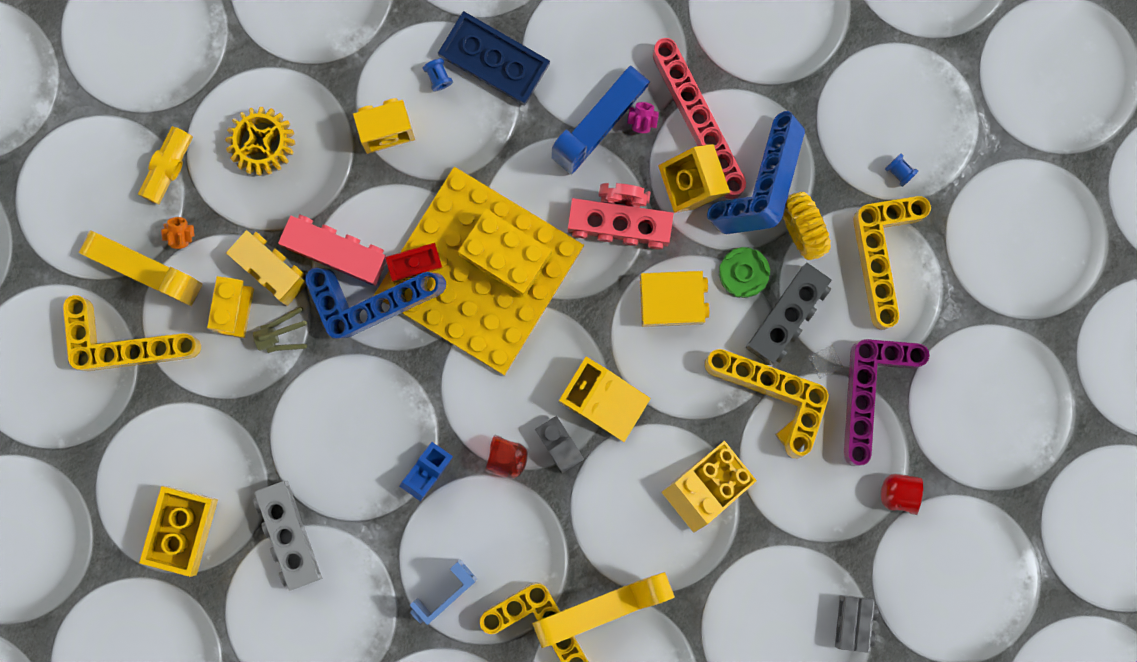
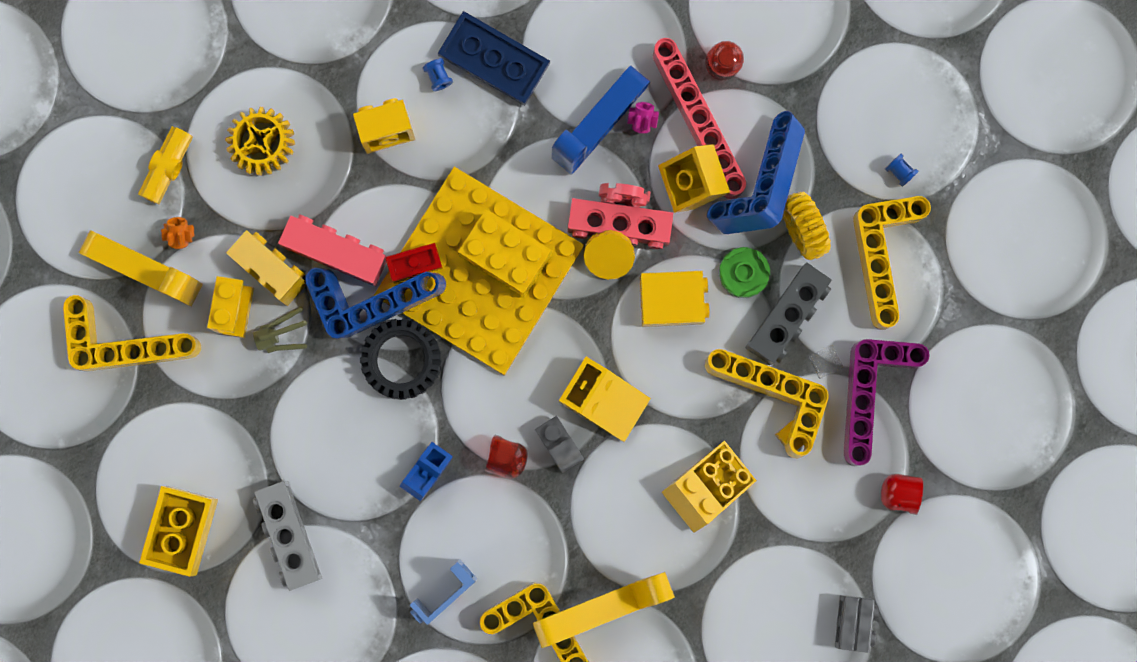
none -> black tyre [360,319,442,400]
none -> yellow tile [584,230,635,280]
none -> clear red helmet [705,41,744,81]

